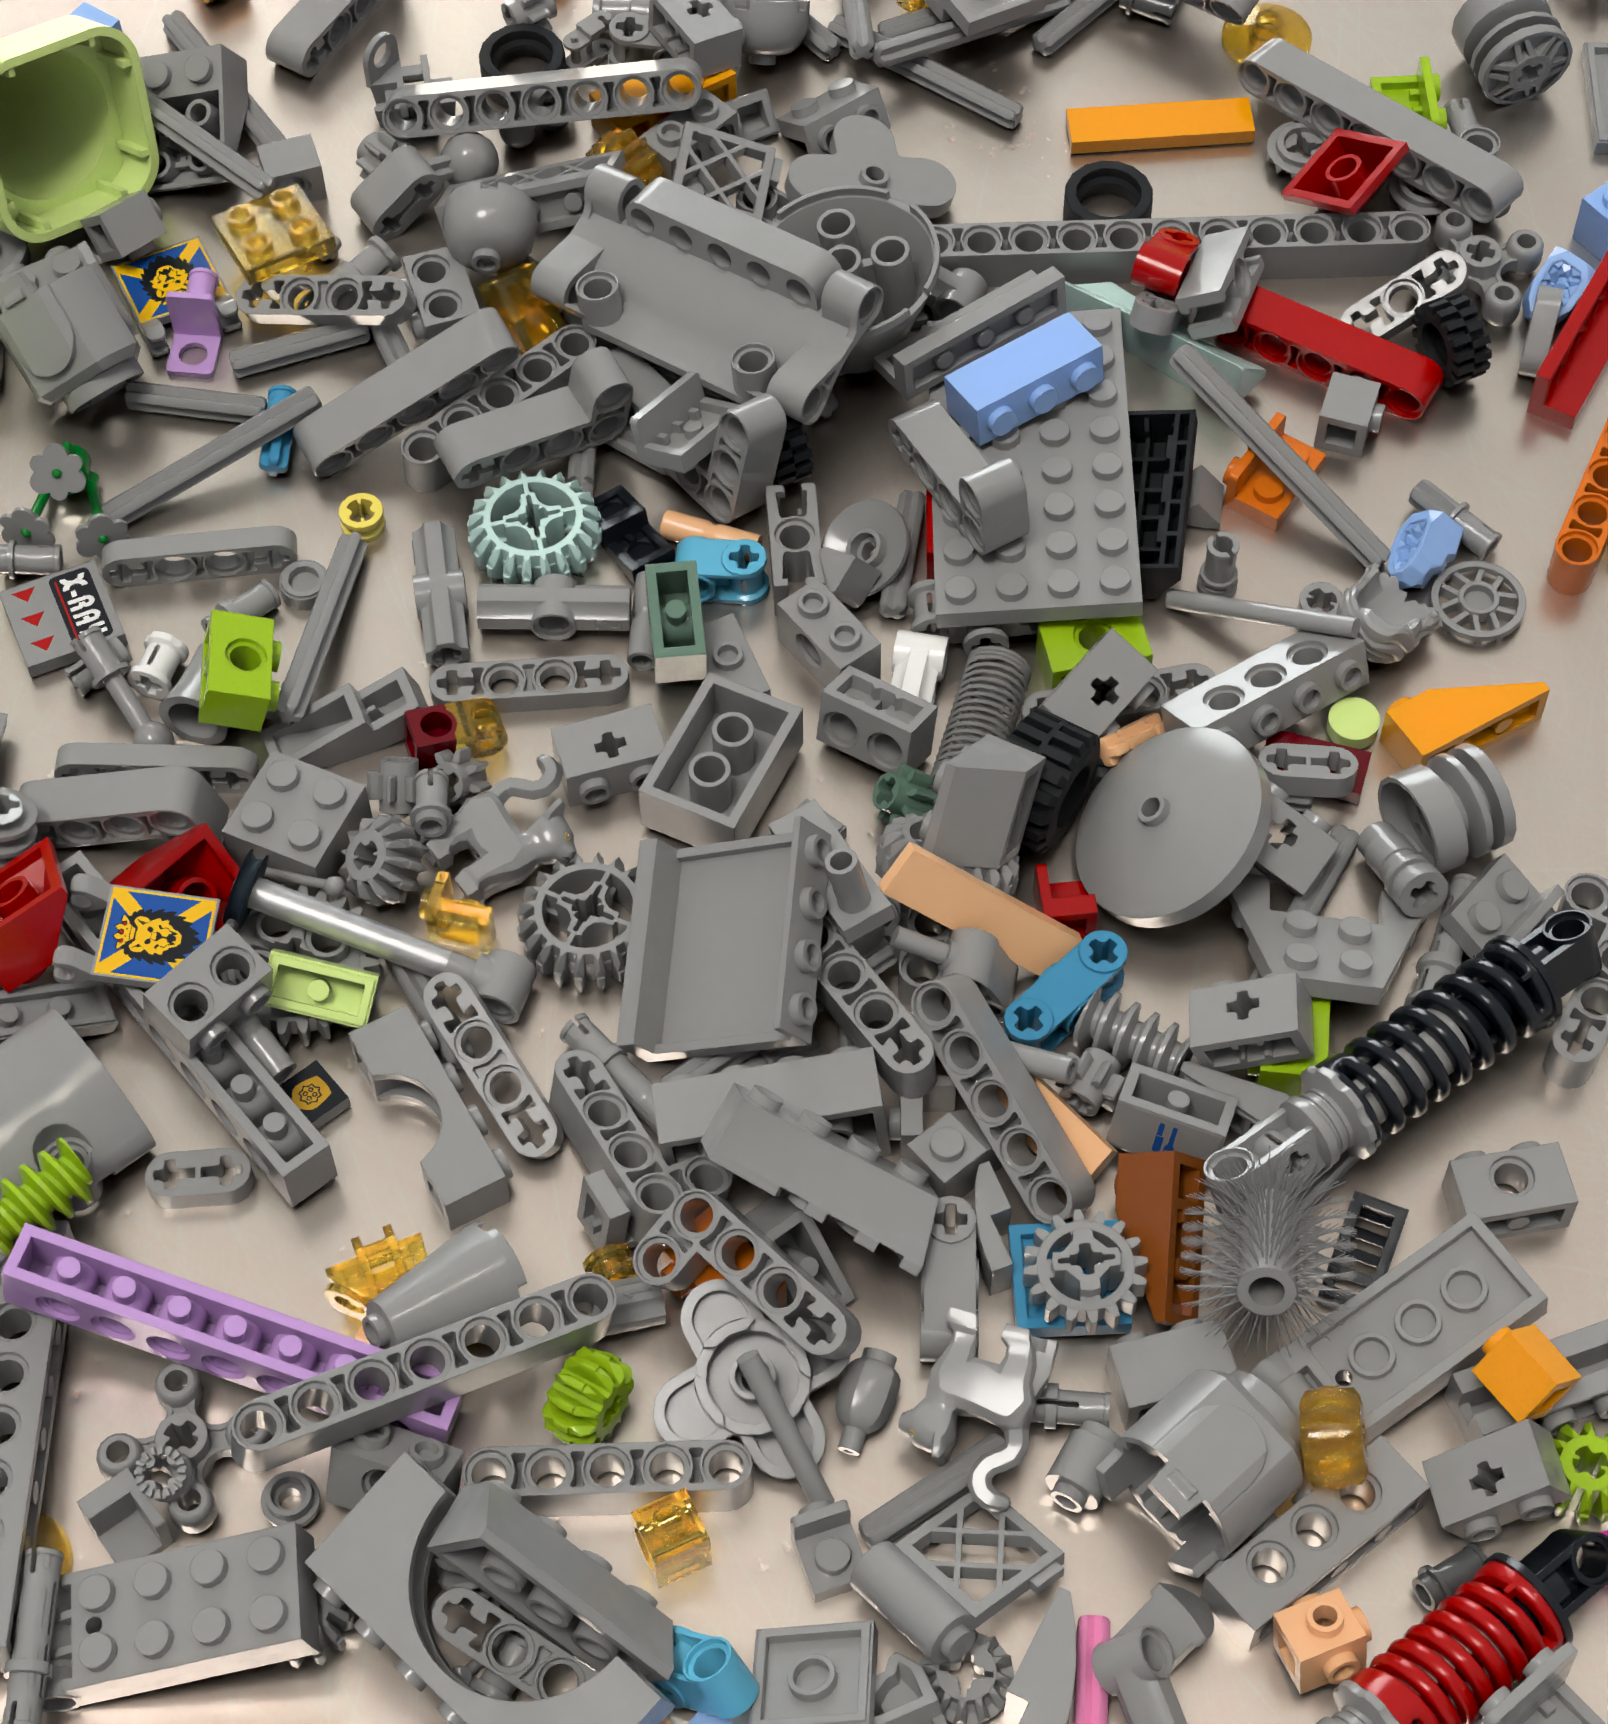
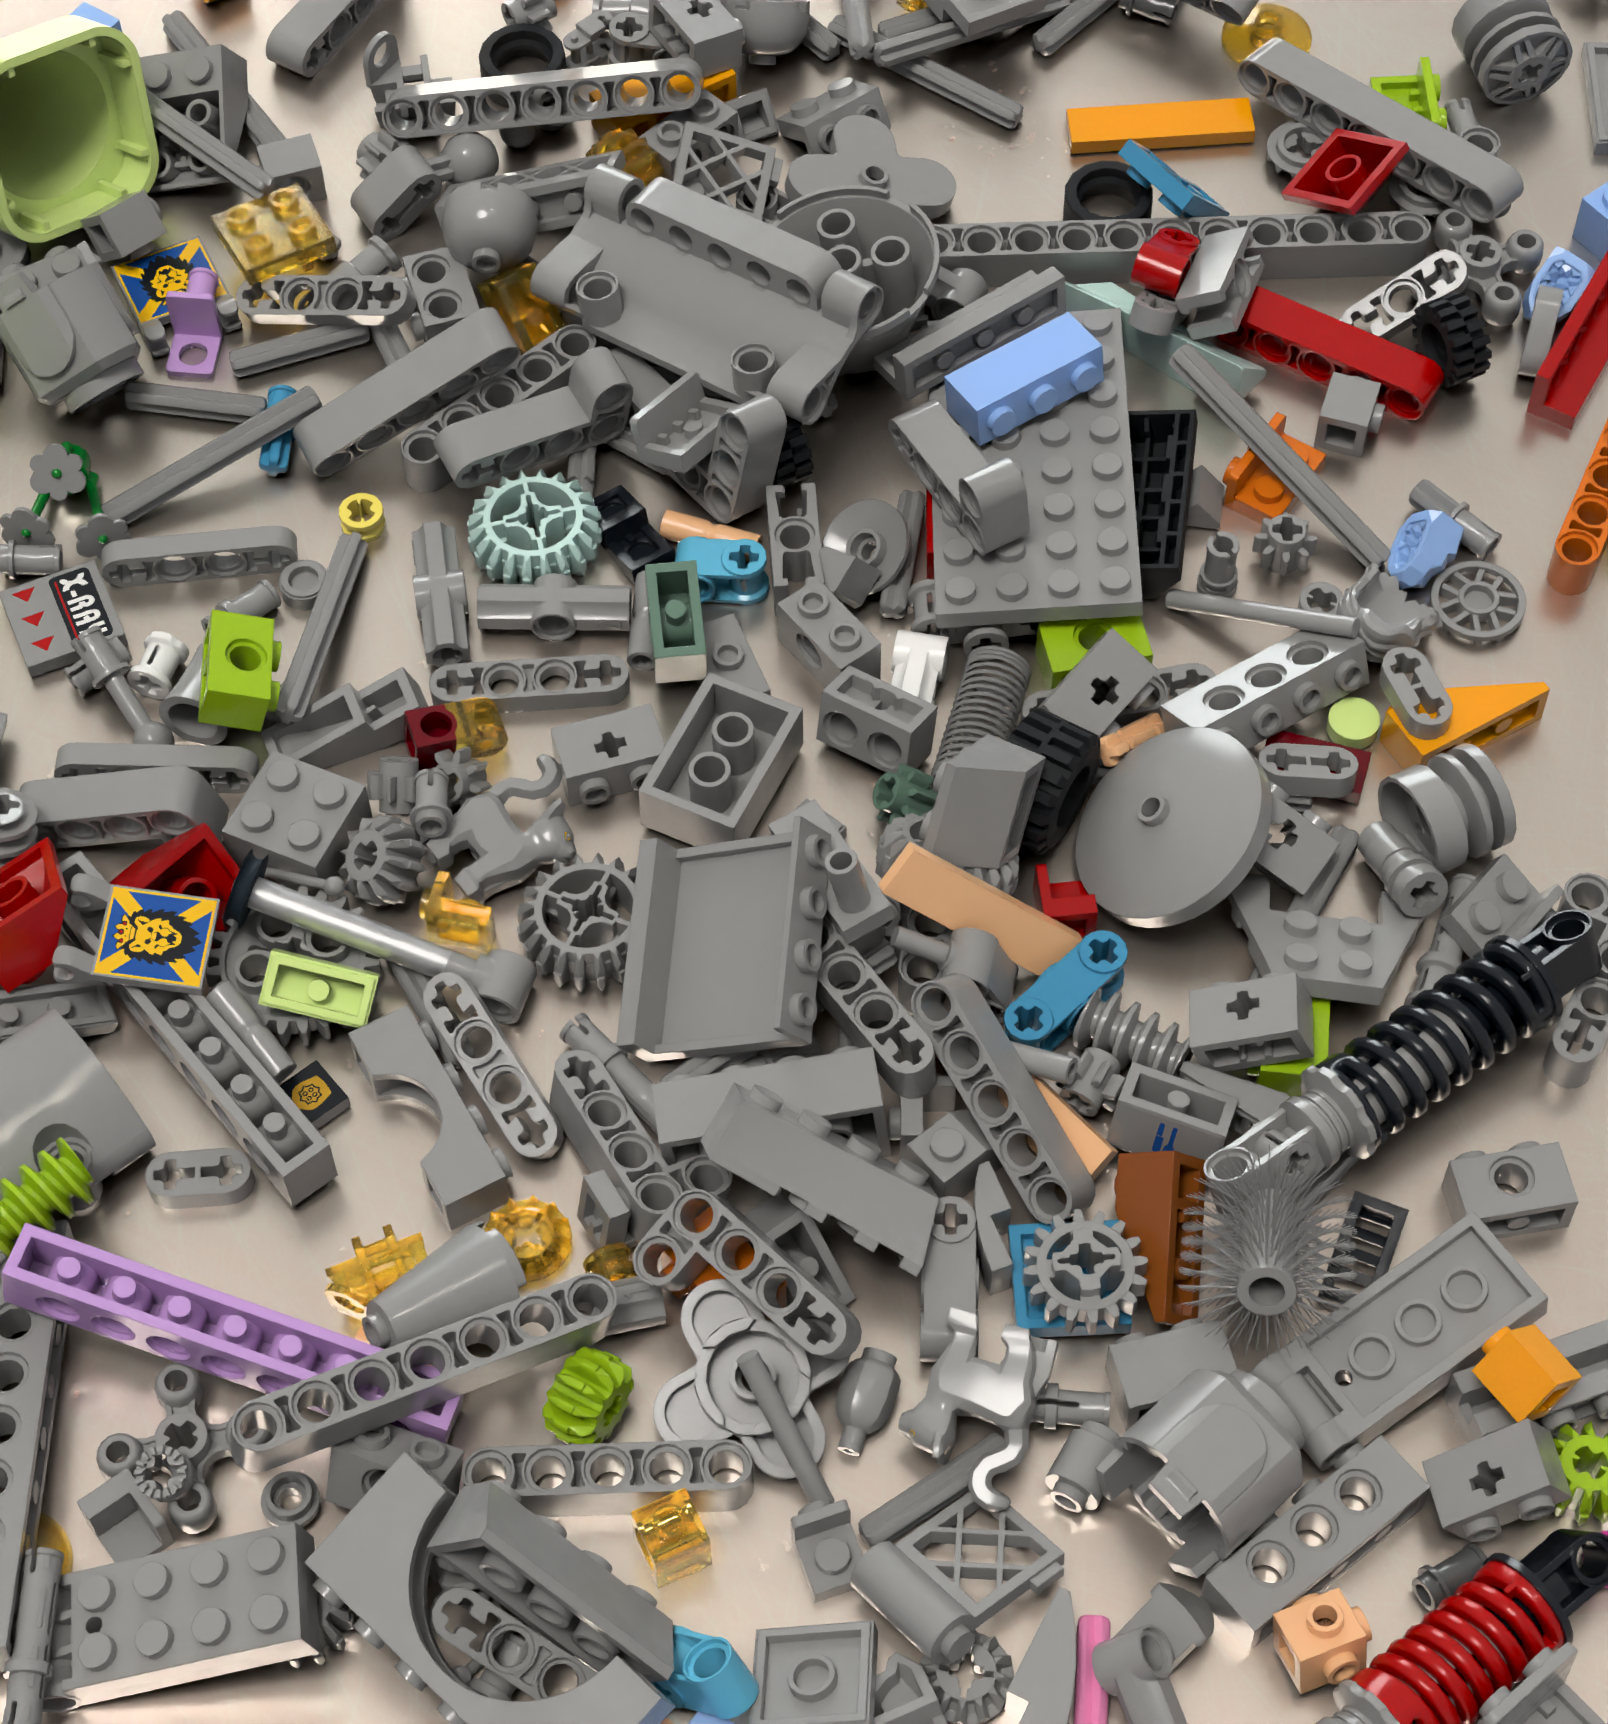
light grey brick [143,923,273,1059] -> none
clear yellow gear [1299,1385,1369,1490] -> none
none -> clear yellow gear [484,1194,572,1282]
none -> dark azure plate [1118,139,1230,217]
none -> light grey gear [1252,512,1317,576]
none -> light grey beam [1379,647,1453,740]

